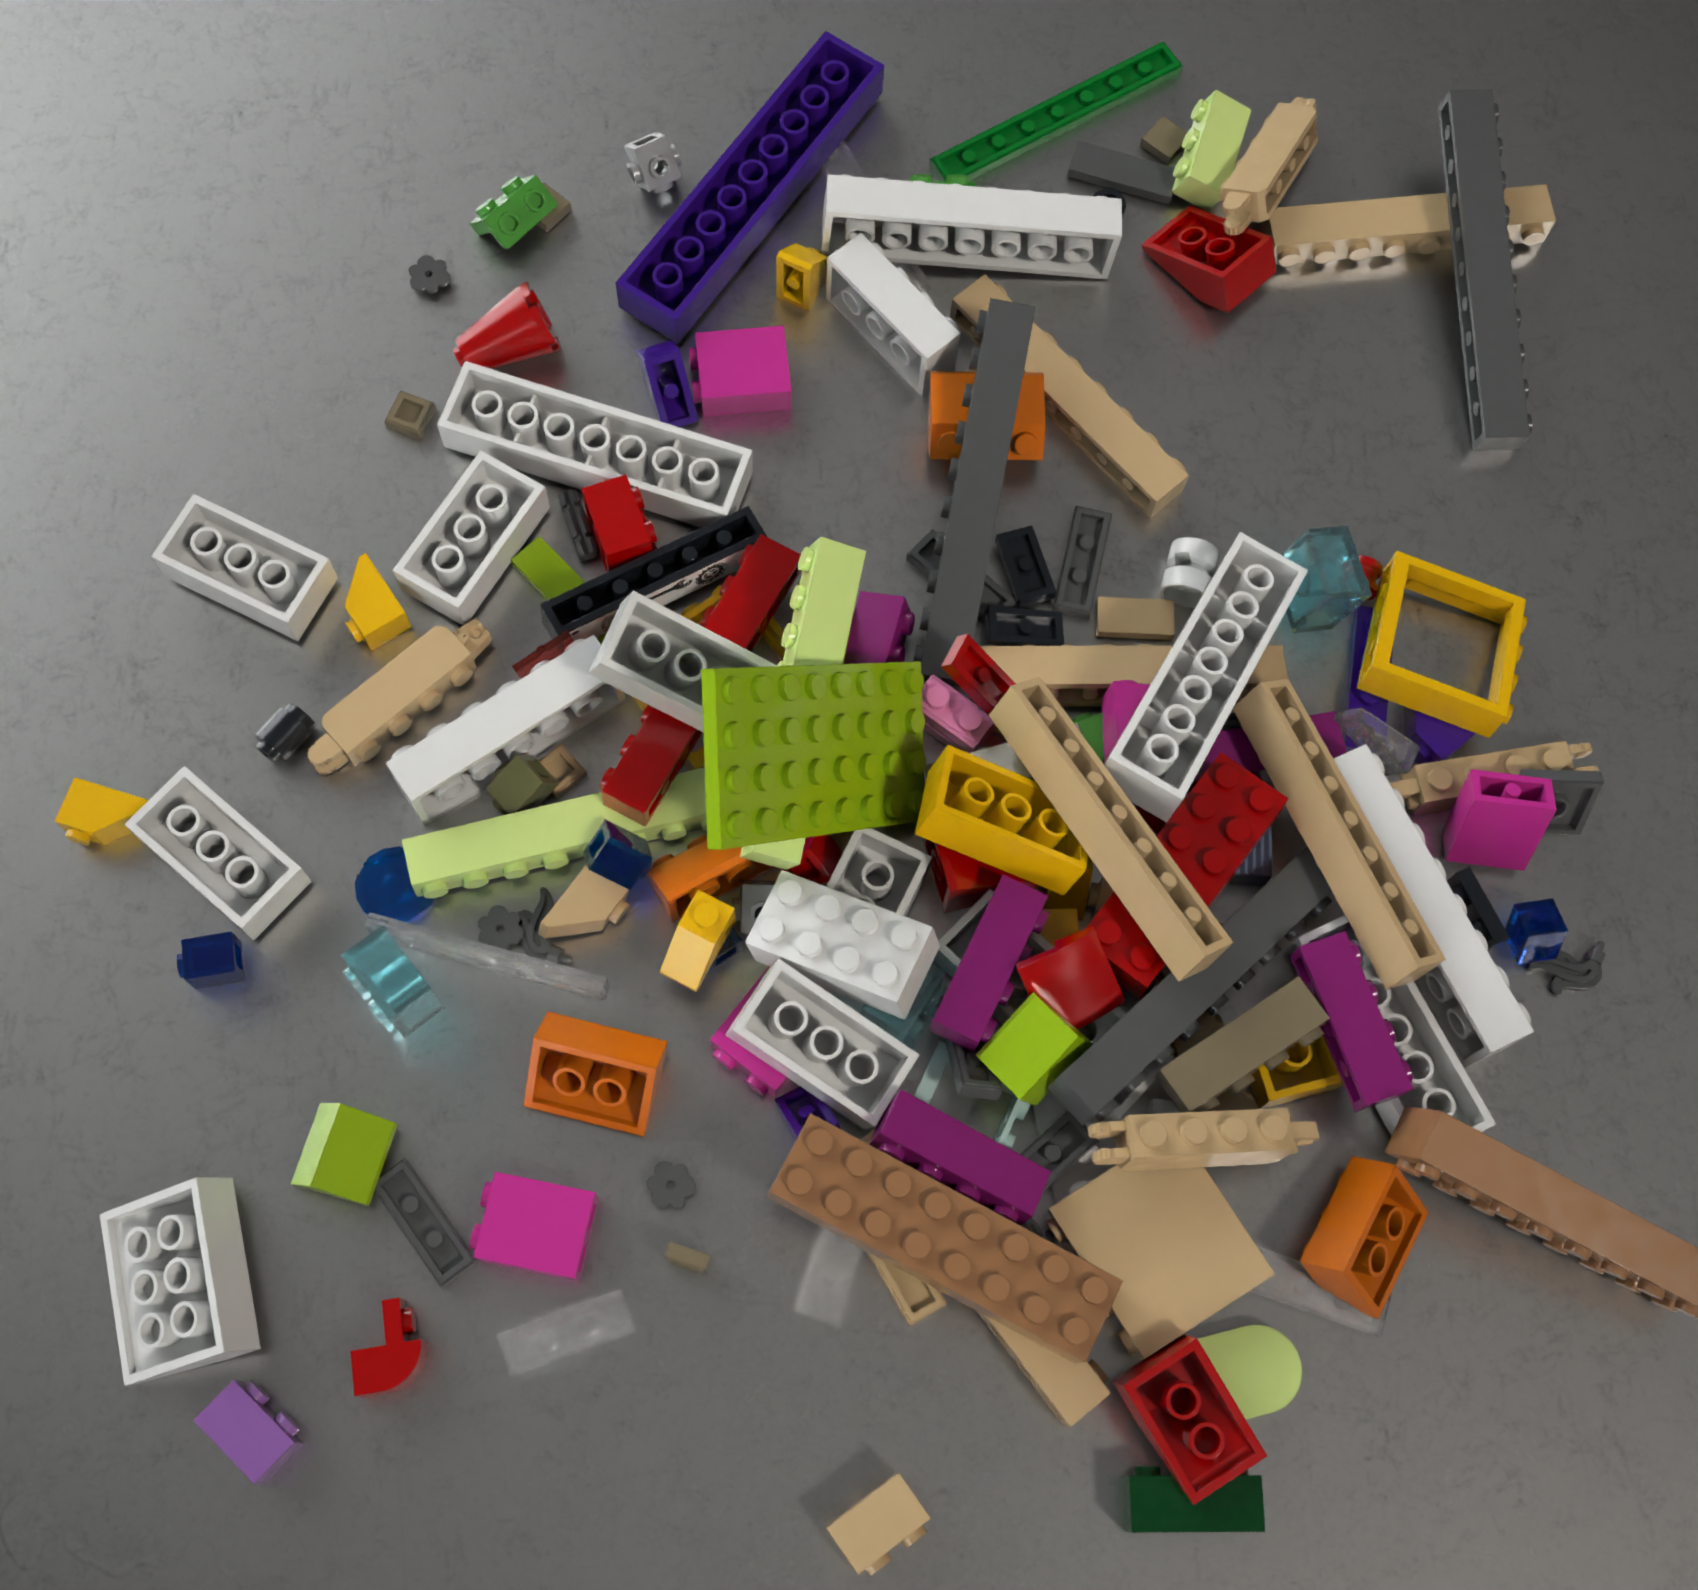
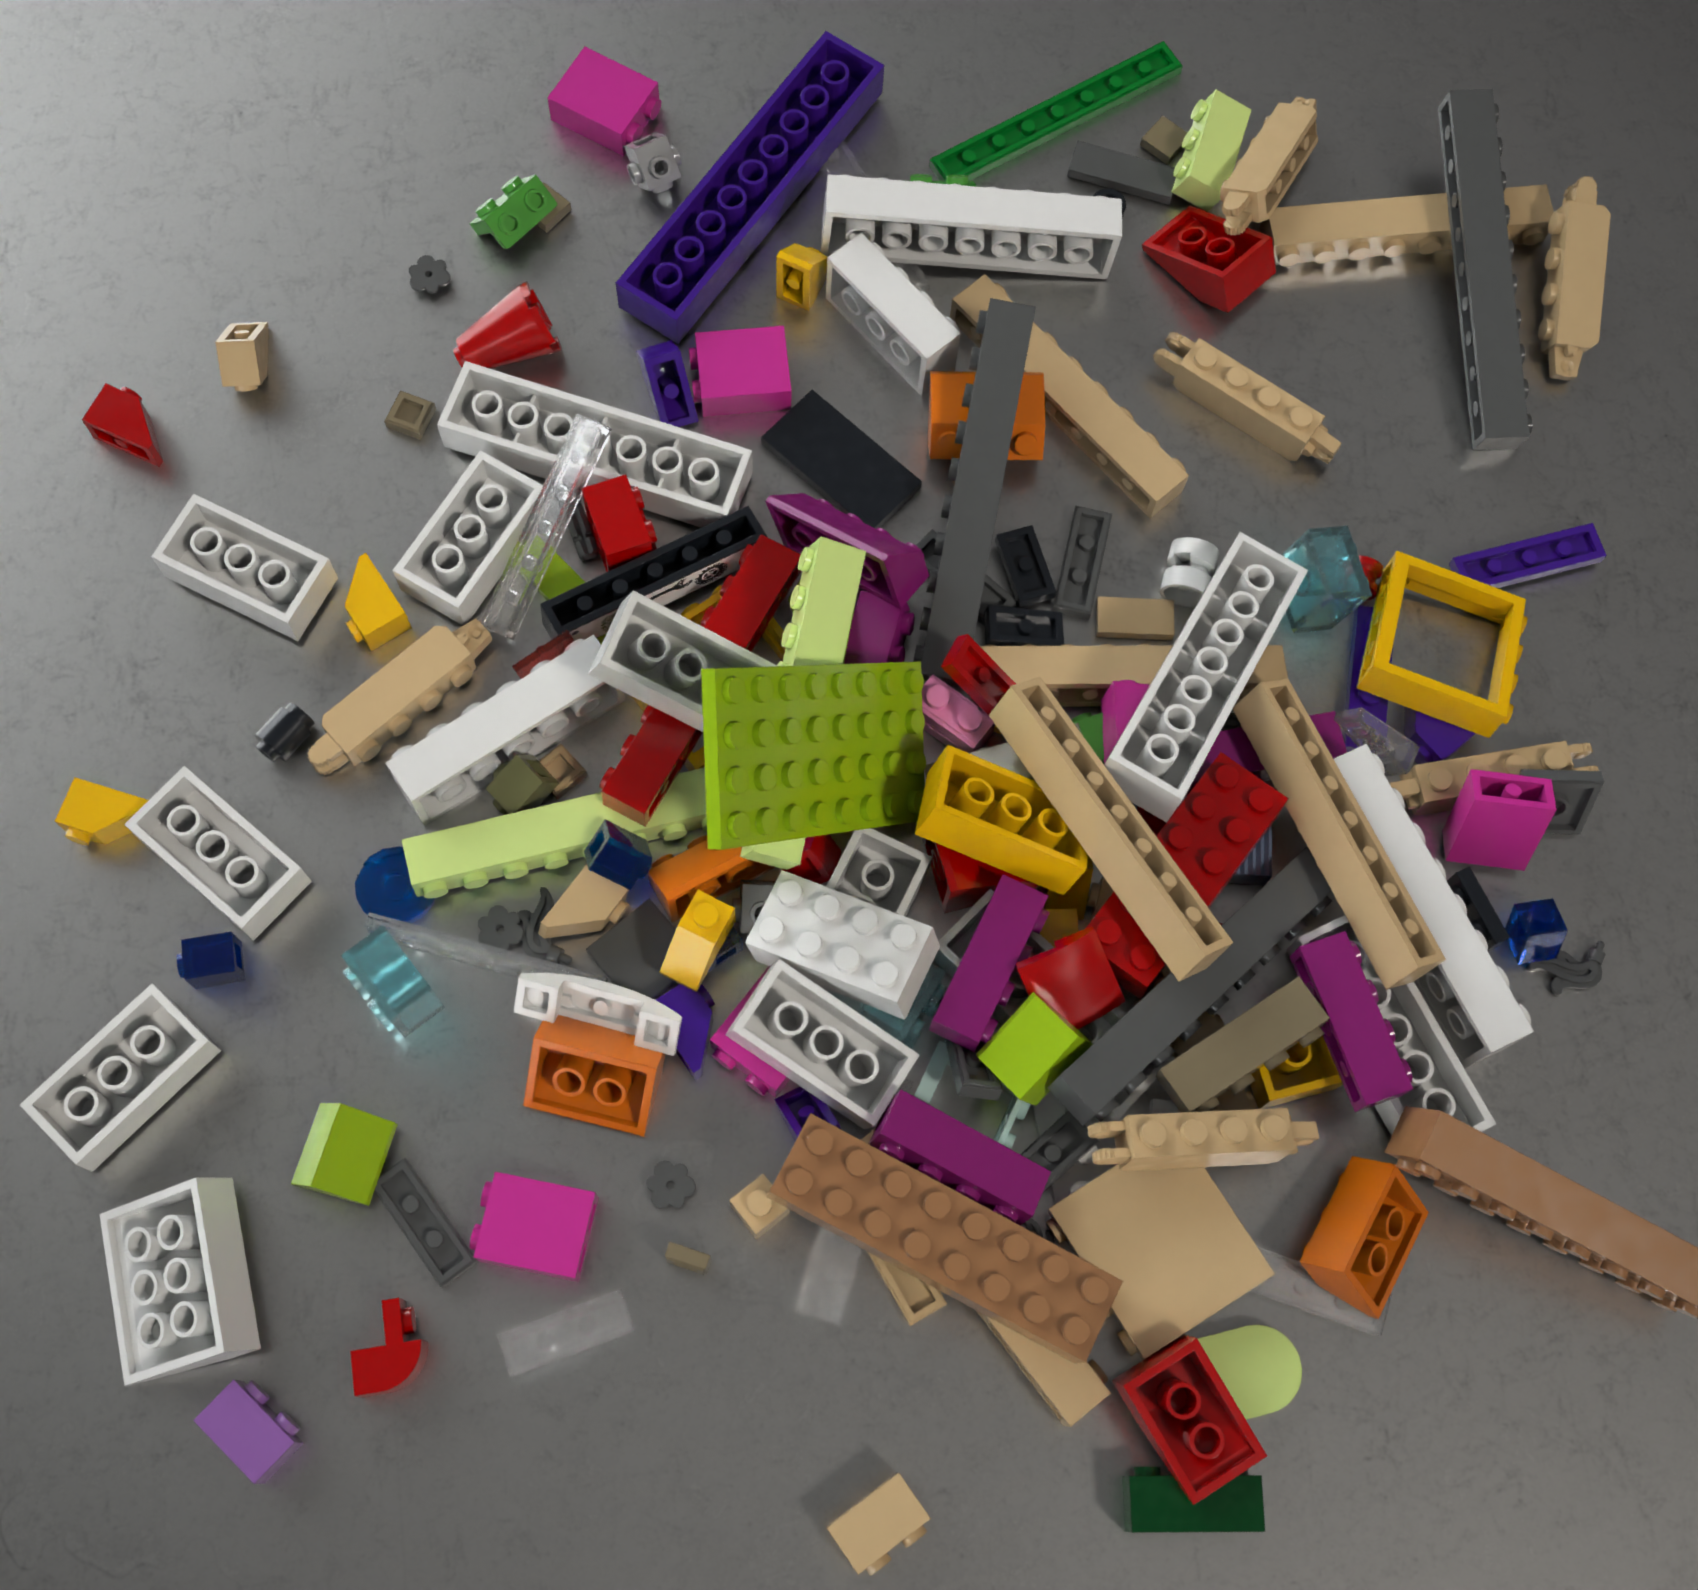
none -> white brick [20,983,222,1172]
none -> red slope [82,383,163,467]
none -> tan slope [215,322,269,391]
none -> clear tile [480,414,612,641]
none -> white slope [514,973,682,1056]
none -> dark pink brick [547,46,662,156]
none -> dark grey tile [586,898,676,1000]
none -> dark purple slope [656,984,715,1081]
none -> tan brick [729,1173,790,1240]
none -> black tile [761,389,922,529]
none -> magenta slope [765,493,930,609]
none -> tan hinge [1153,331,1341,464]
none -> dark purple plate [1449,523,1607,588]
none -> tan hinge [1538,175,1611,381]

